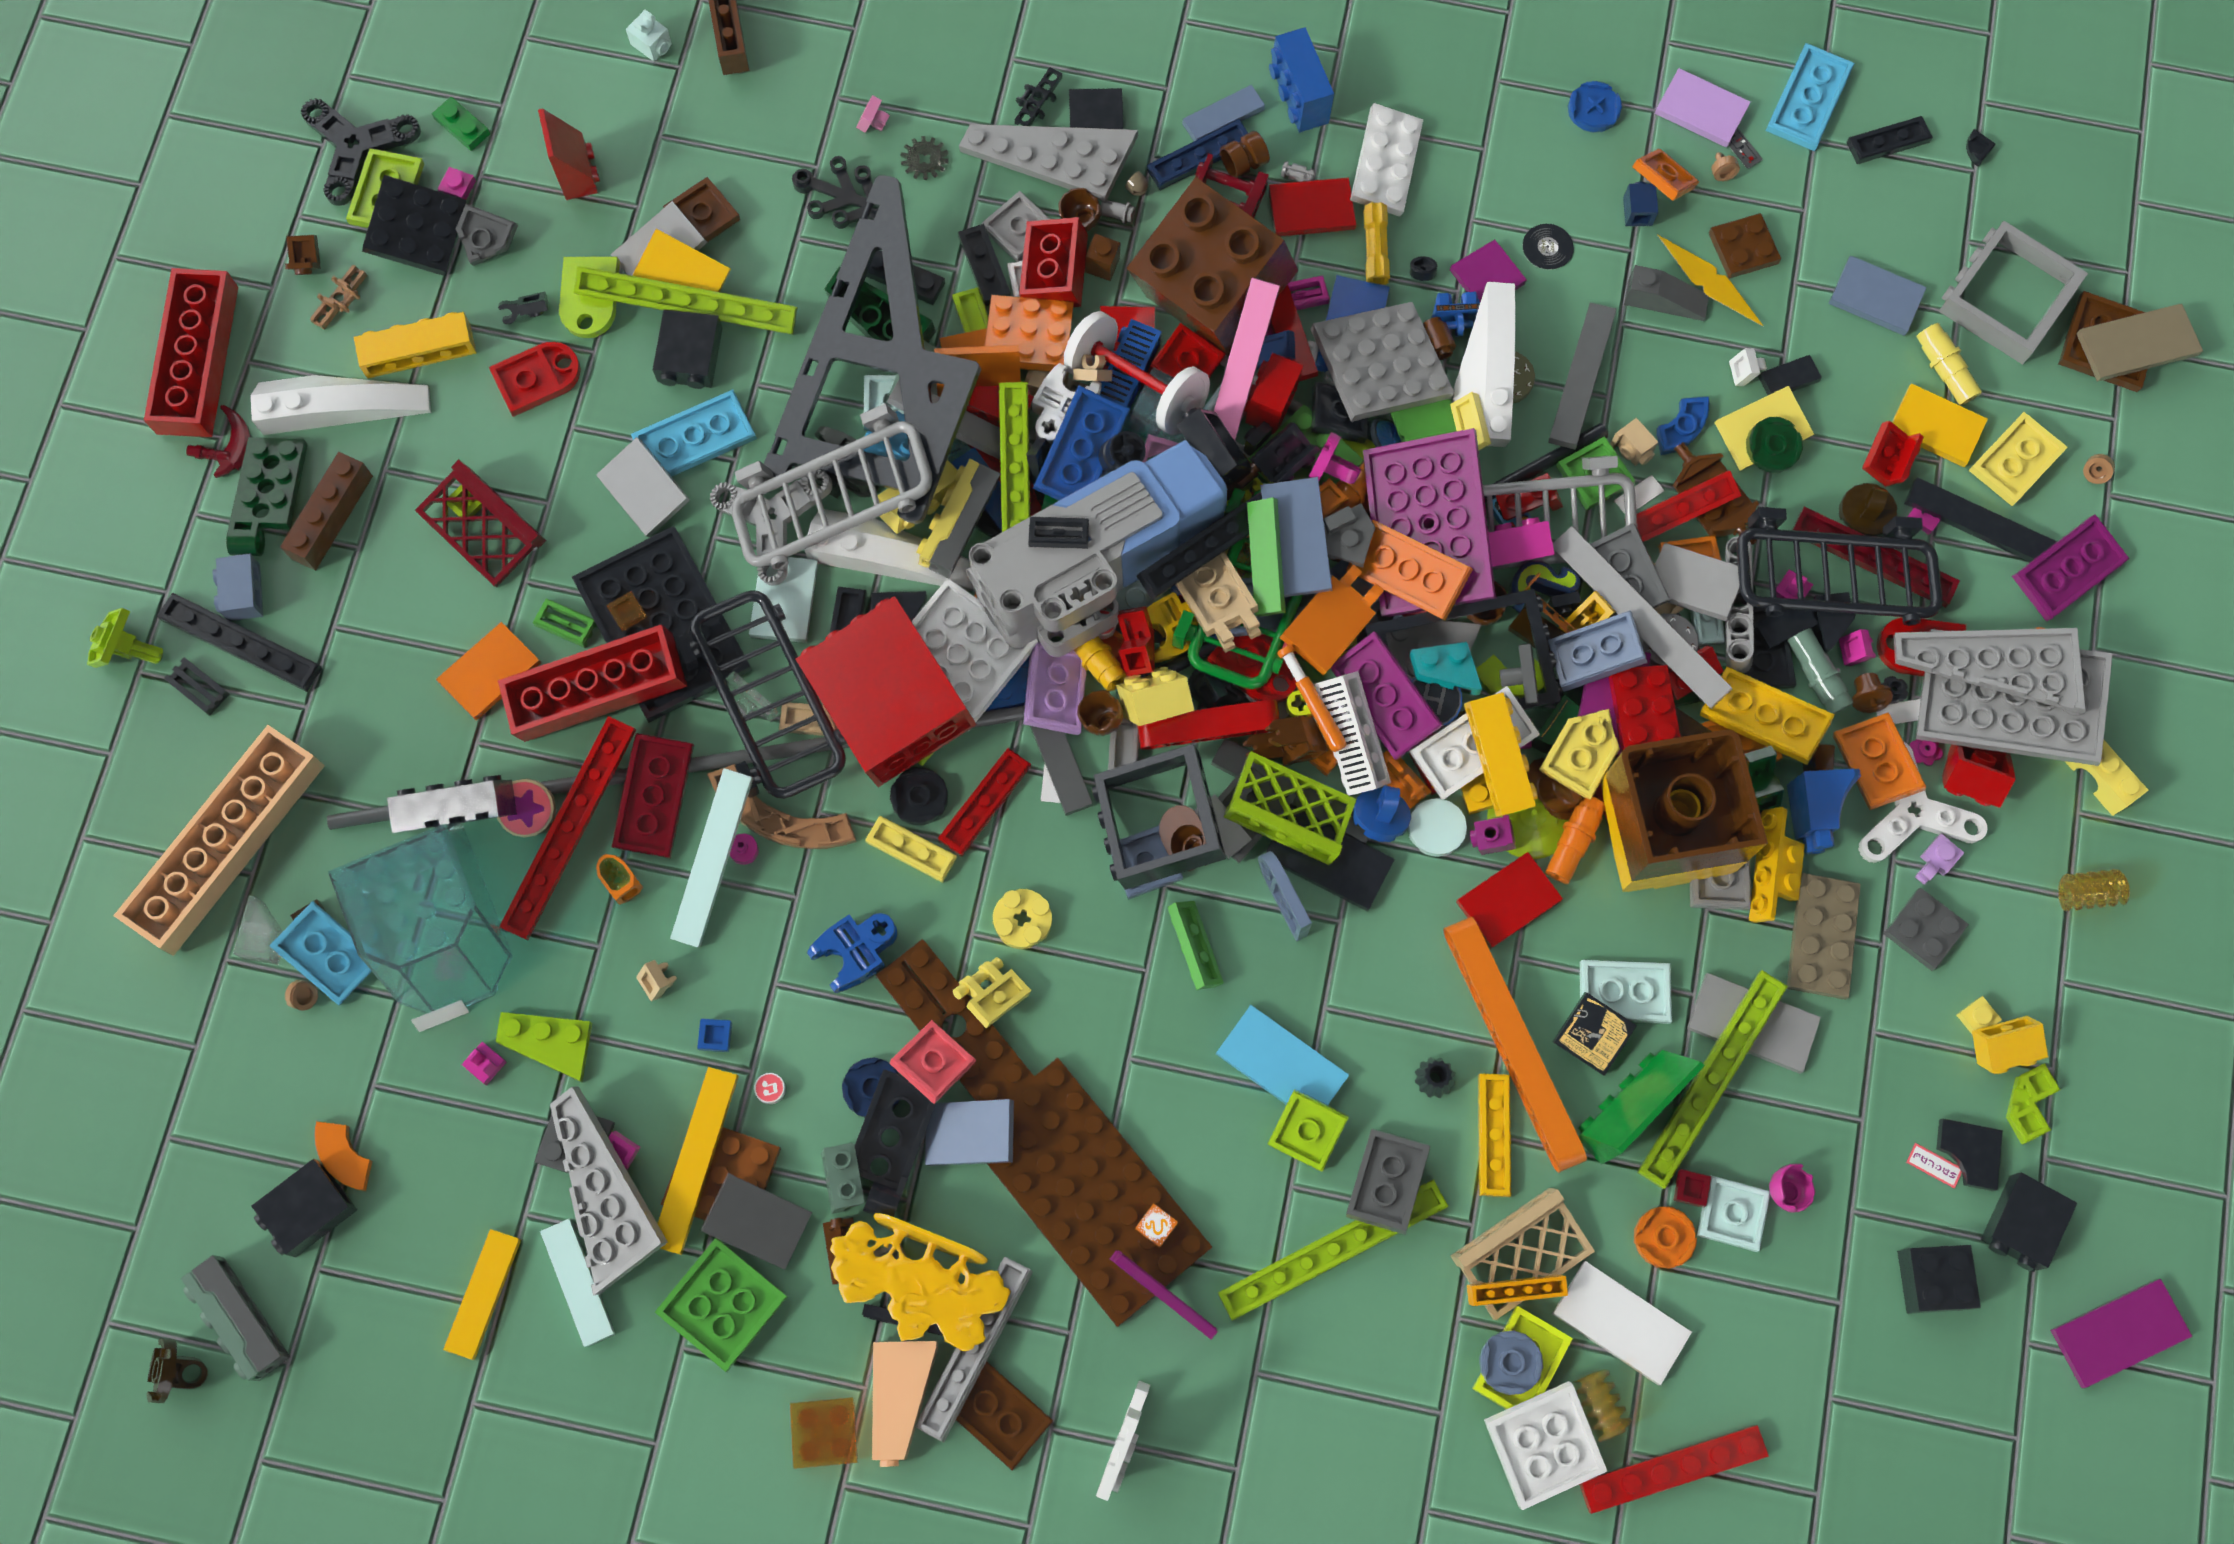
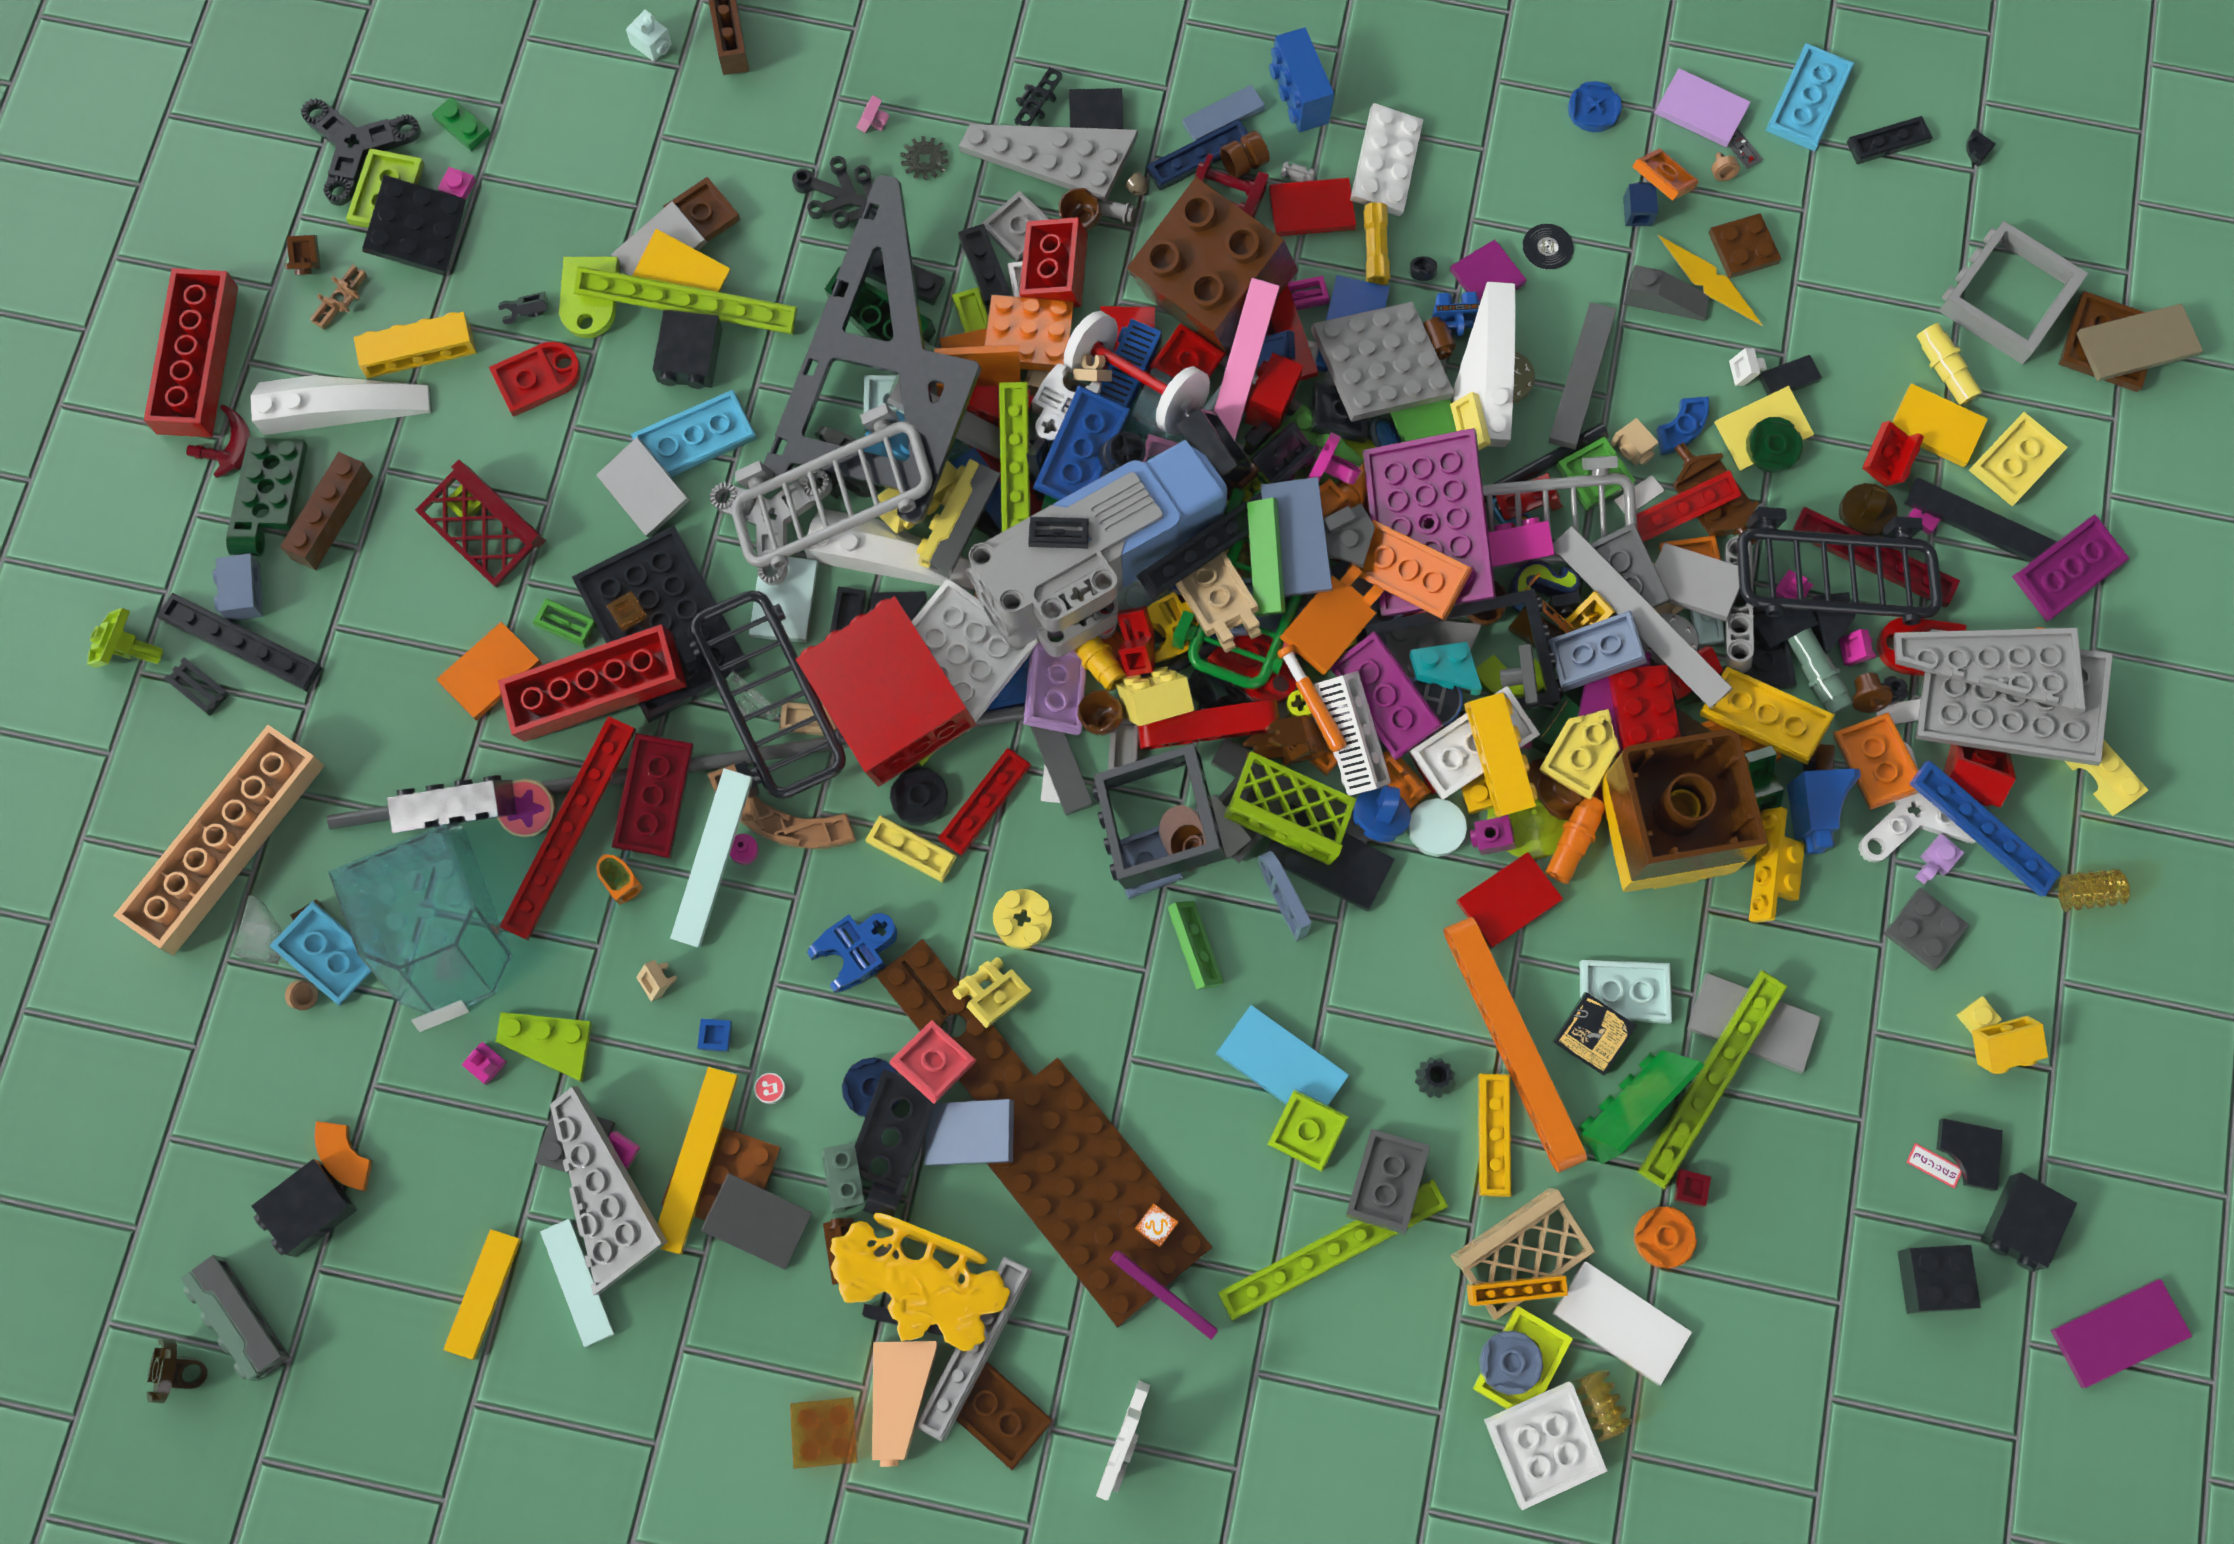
dark grey plate [456,204,518,266] -> none
red slope [538,109,600,200] -> none
bright green plate [655,1238,788,1372] -> none
reddish brown brick [1085,234,1121,281] -> none
red plate [1579,1425,1769,1514] -> none
light grey tile [1689,860,1751,910] -> none
light aqua tile [1697,1175,1770,1252] -> none
dark pink hair [1769,1164,1815,1213] -> none
dark tan plate [1787,873,1861,1000] -> none
sand blue tile [1828,255,1927,336] -> none
dark pink plant [1909,739,1943,766] -> none
lime tile [2006,1063,2060,1144] -> none
medium nougat tile [2083,454,2115,484] -> none
none -> blue tile [1909,761,2061,897]

